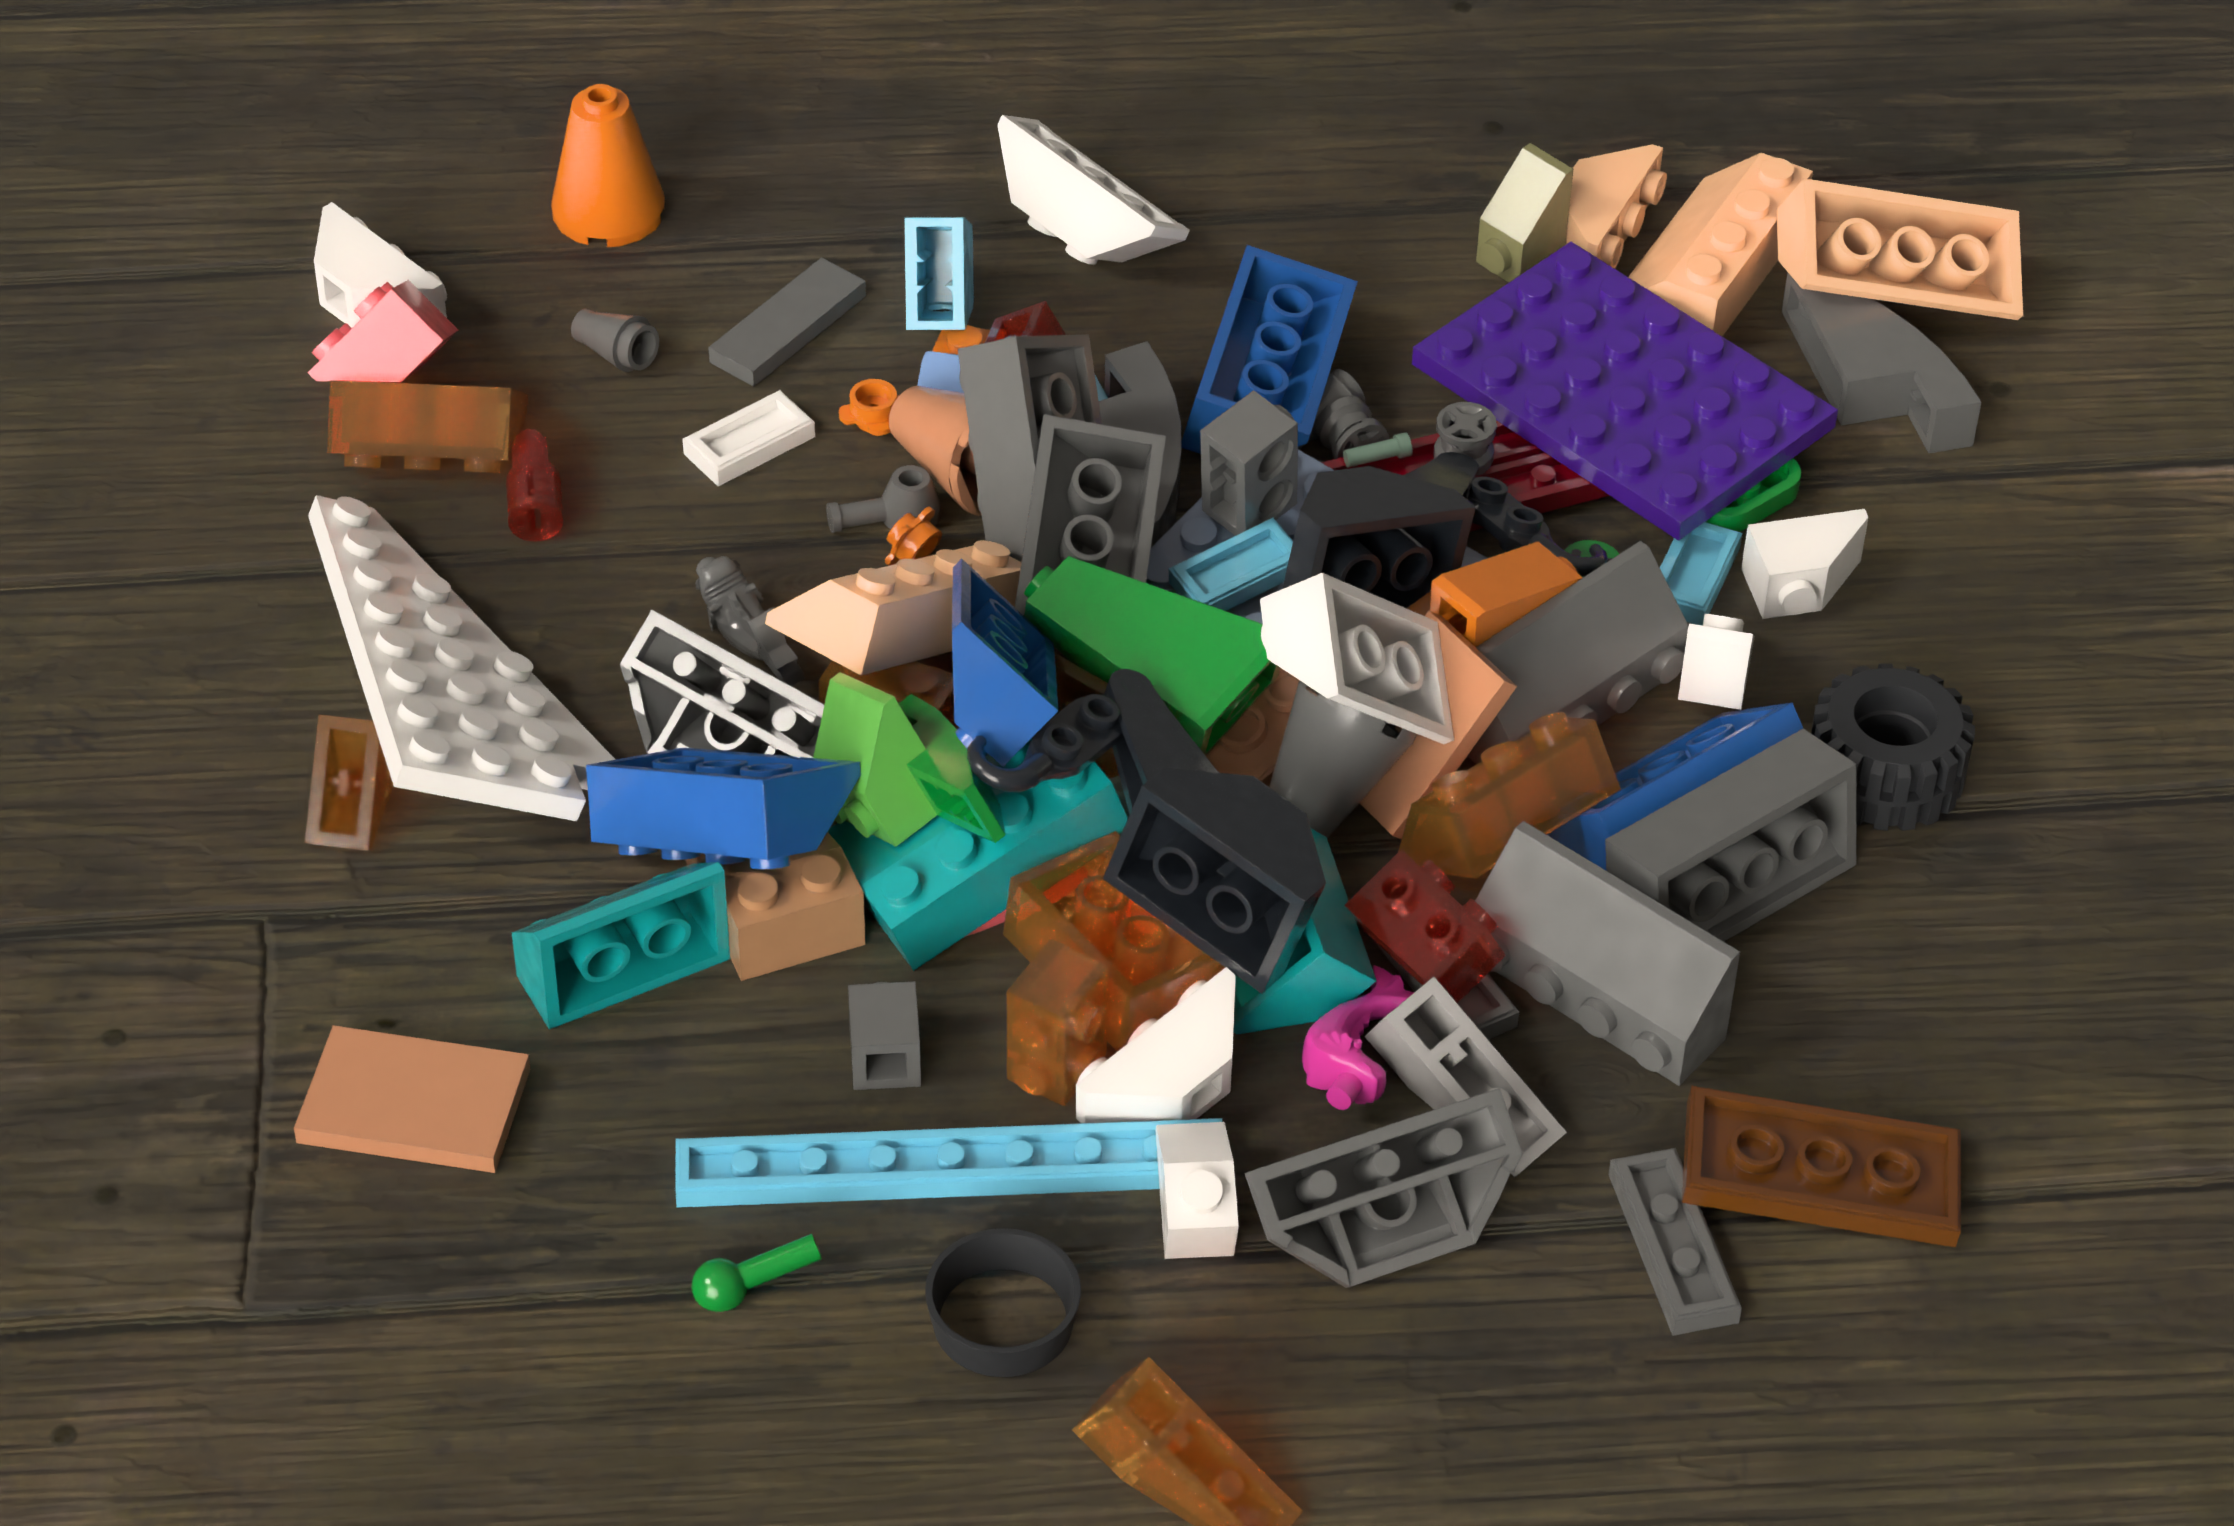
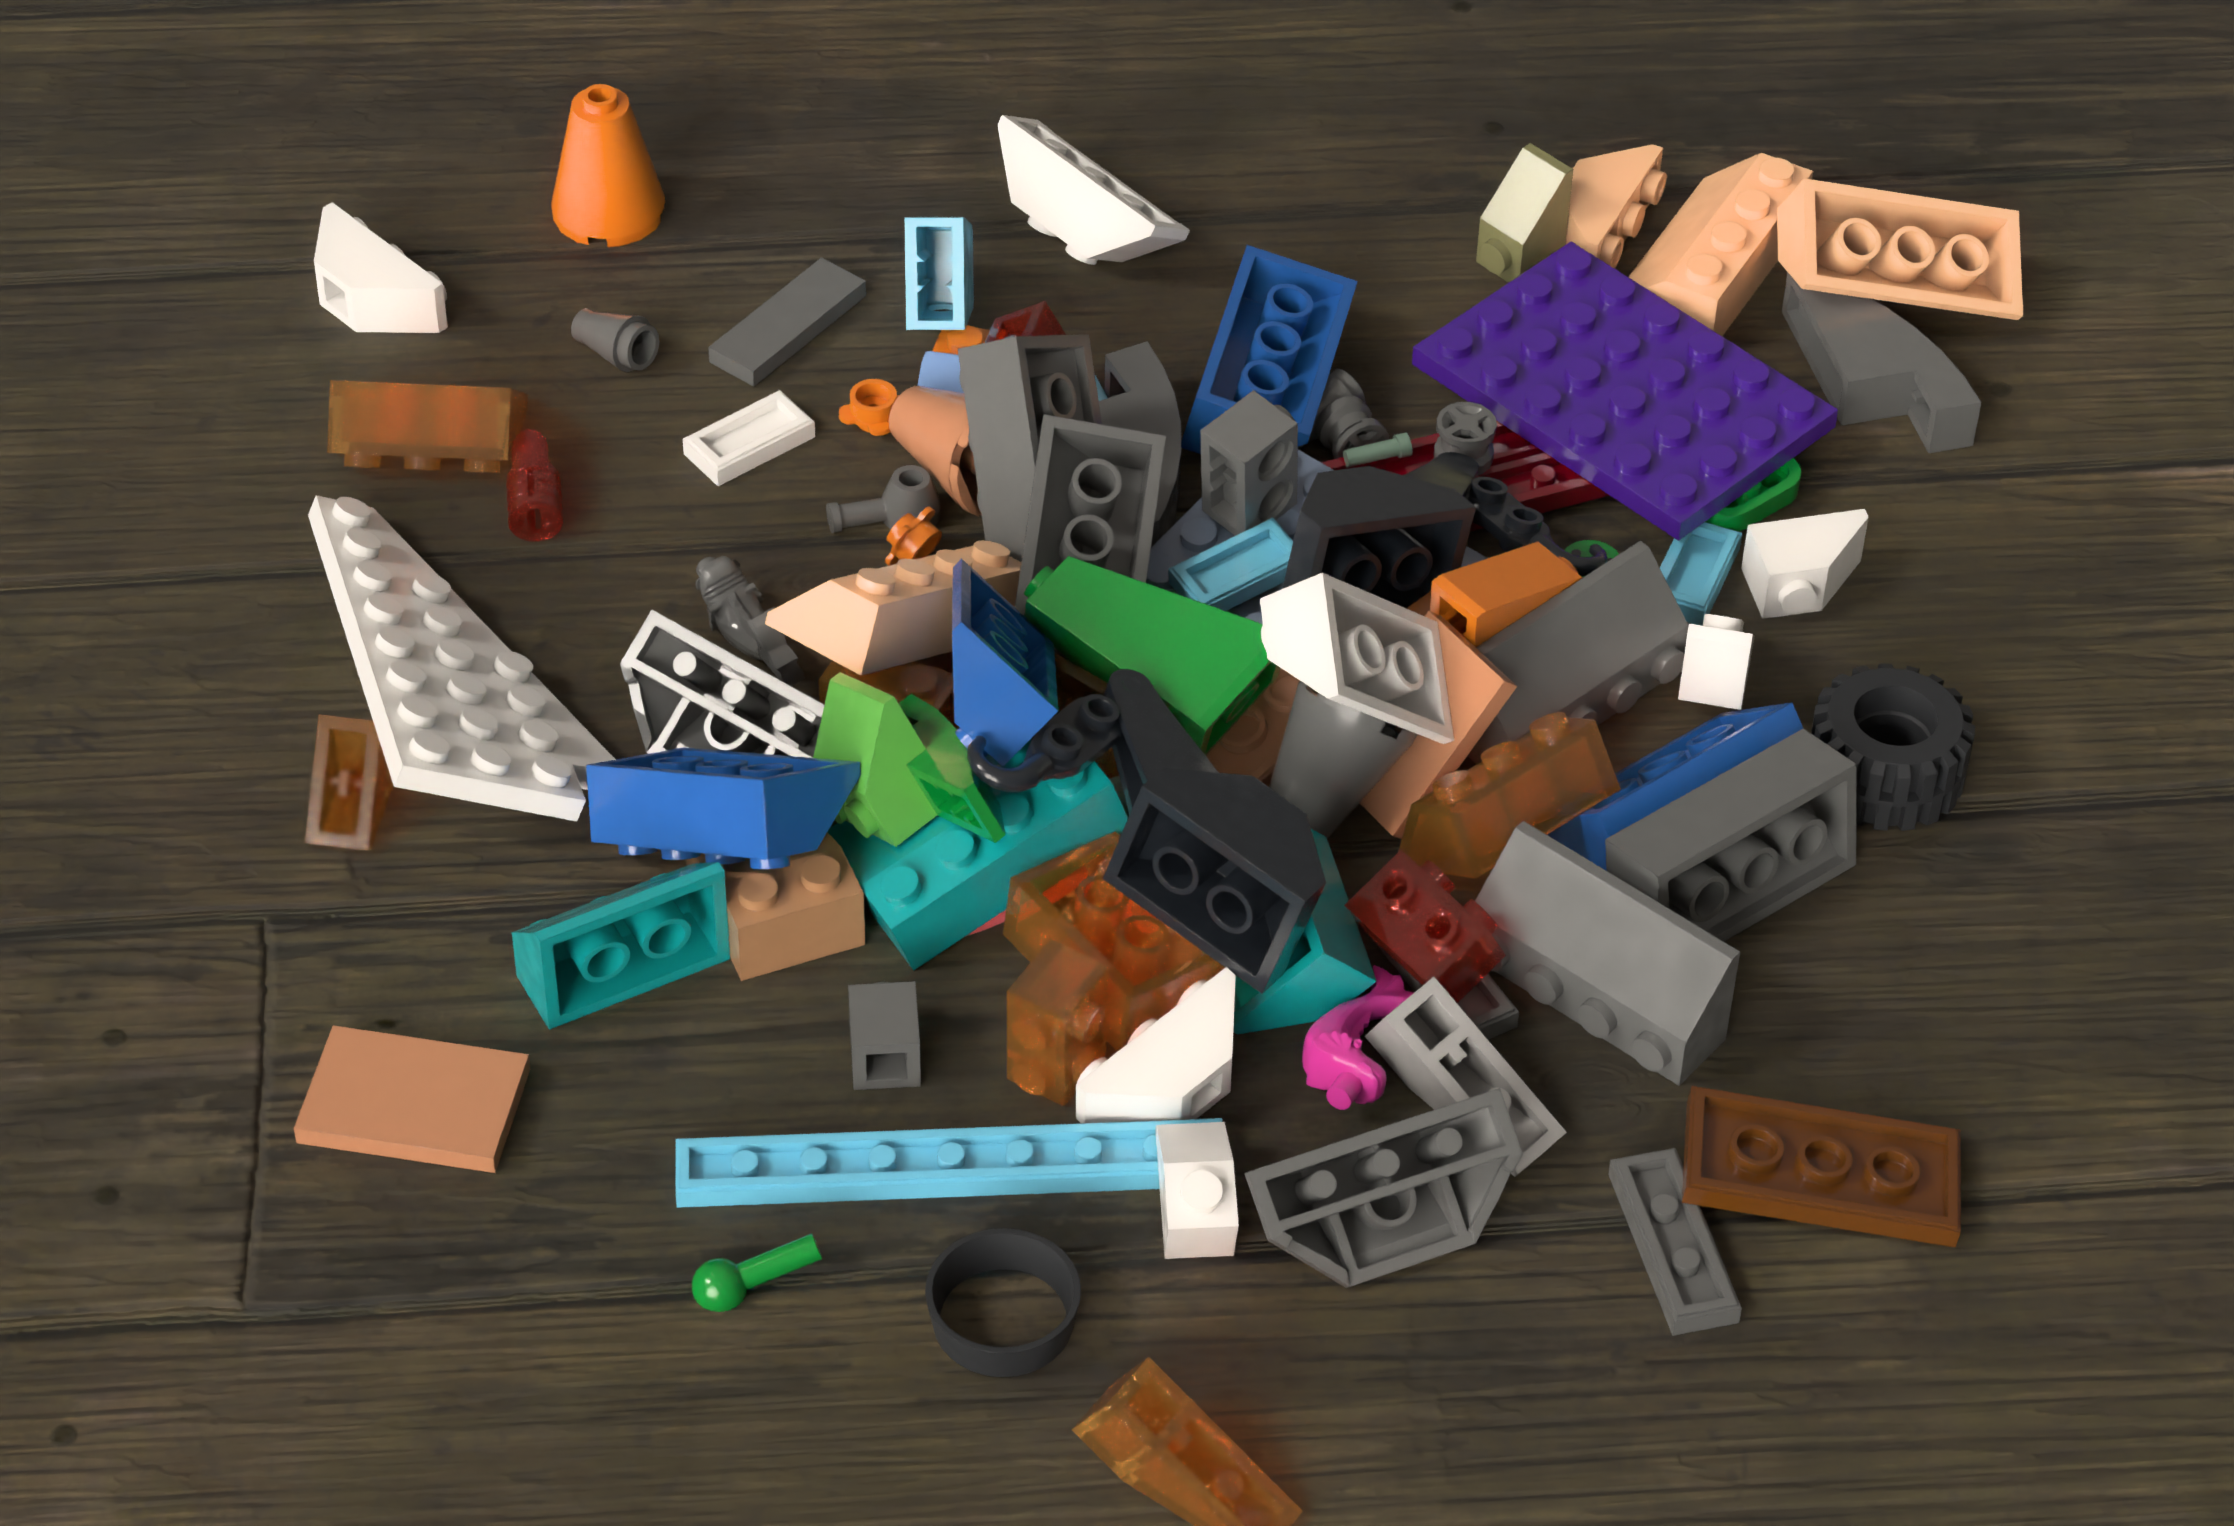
slope [308,279,458,382] -> none

